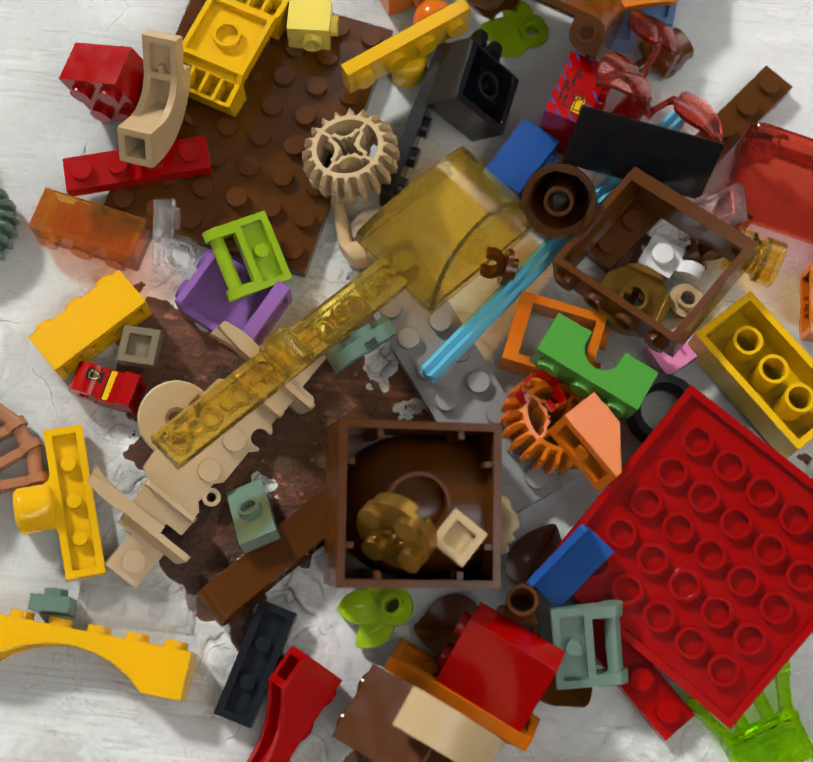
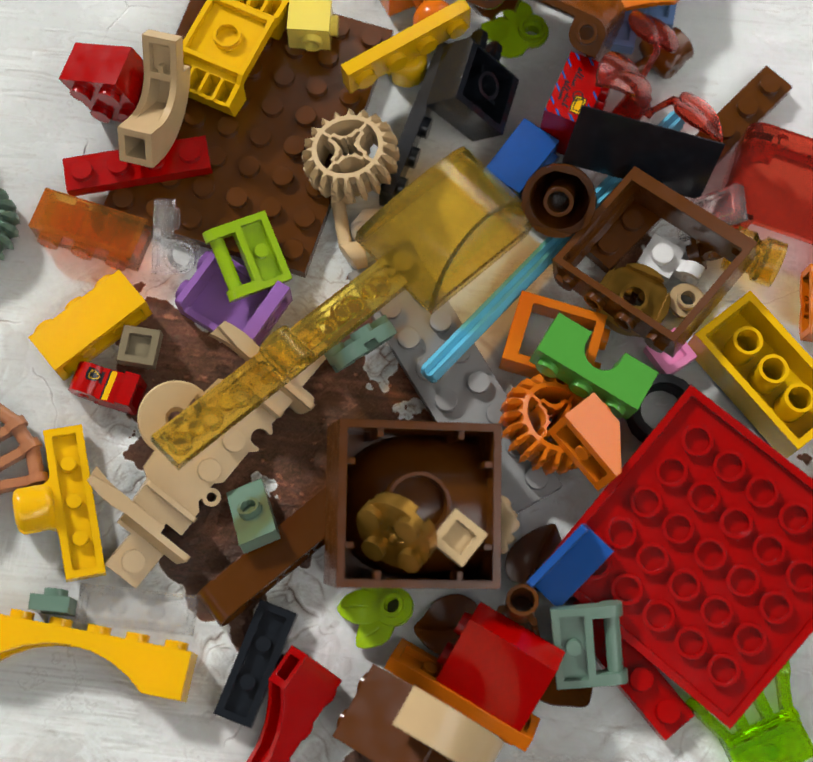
reddish brown plate [480,247,519,286] -> none
red piece [515,370,566,414] -> none

